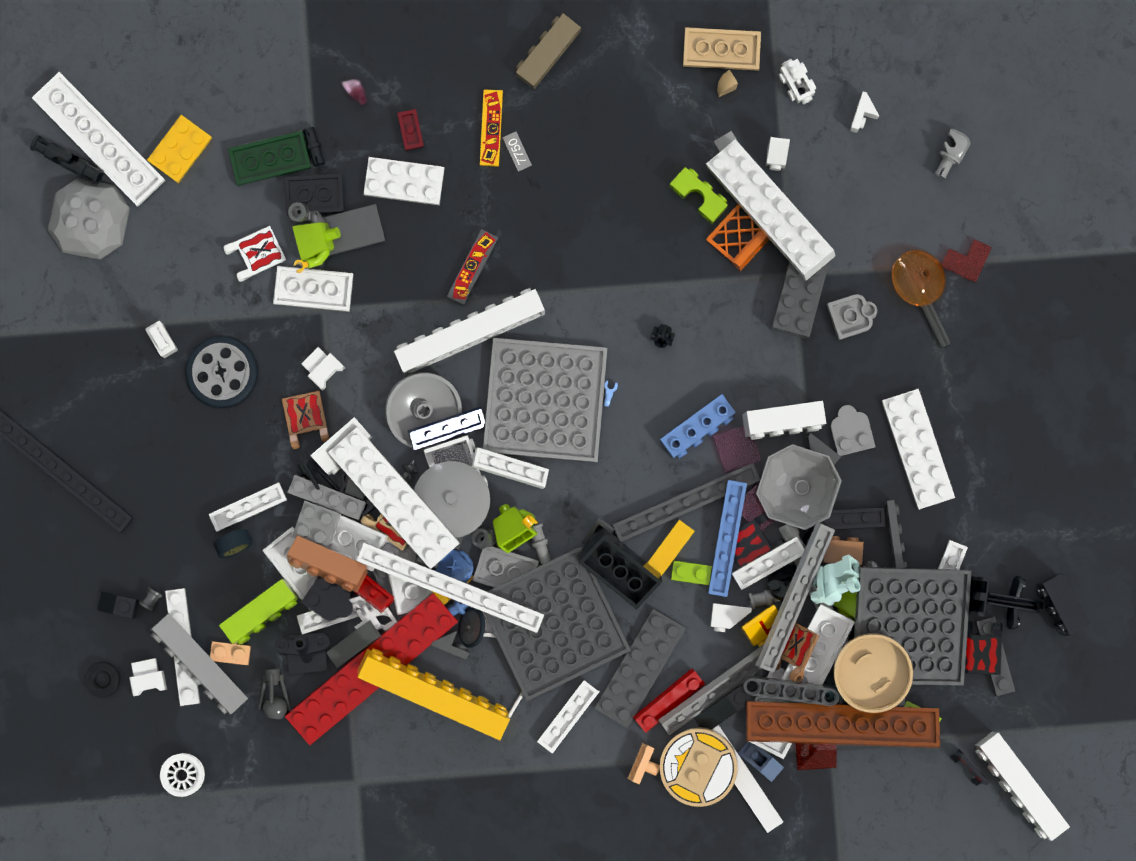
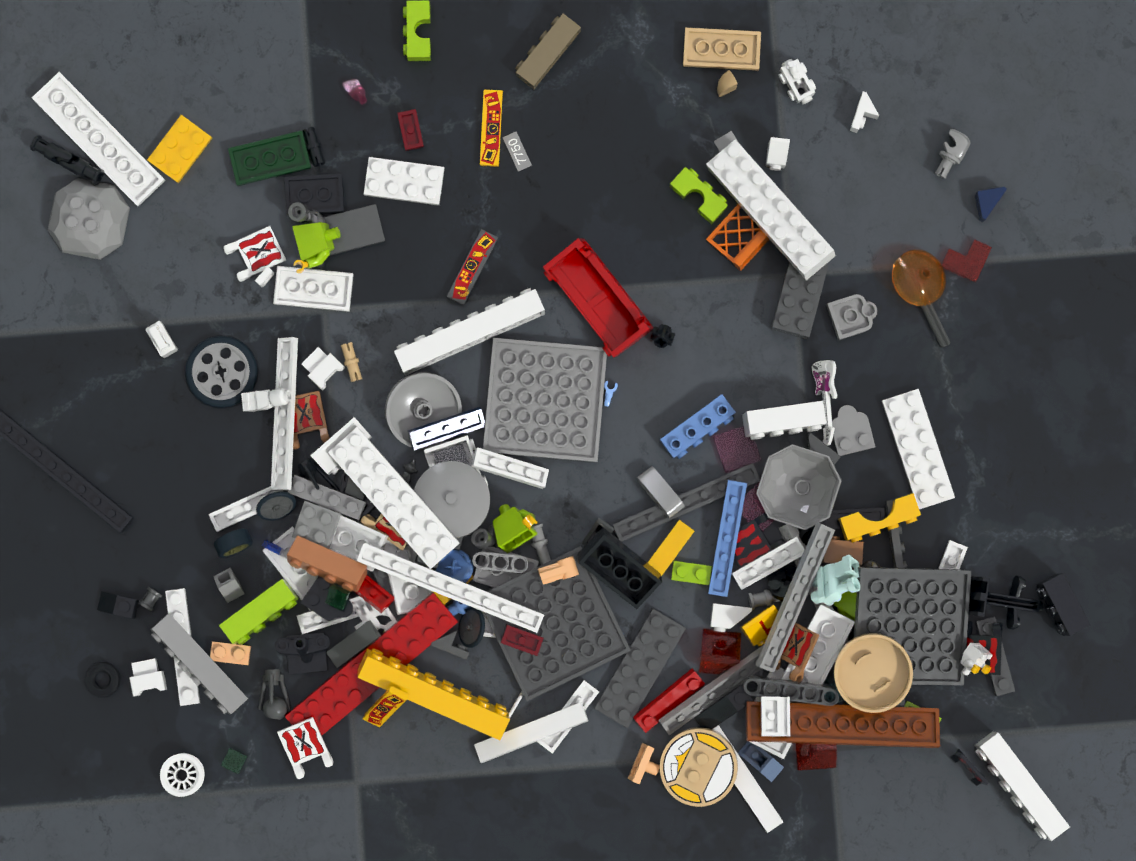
none -> light grey brick [213,568,244,603]
none -> clear green plate [221,748,248,774]
none -> white piece [241,388,292,412]
none -> white tile [255,266,274,287]
none -> dark grey wheel [256,492,296,520]
none -> clear blue tile [262,540,284,556]
none -> white plate [271,337,298,491]
none -> flag [277,717,333,779]
none -> clear green plate [325,584,350,610]
none -> tan pin [340,342,363,382]
none -> tile [363,686,409,728]
none -> lime arch [403,1,431,61]
none -> light grey beam [472,552,528,573]
none -> white tile [474,702,589,763]
none -> dark red plate [501,625,544,656]
none -> light nougat piece [538,556,579,584]
none -> red windscreen [543,238,654,358]
none -> light grey beam [636,466,685,518]
none -> clear red slope [699,629,741,674]
none -> white plate [761,697,790,737]
none -> white piece [812,360,837,446]
none -> yellow arch [838,493,921,543]
none -> white piece [961,643,993,676]
none -> dark blue slope [975,187,1007,223]

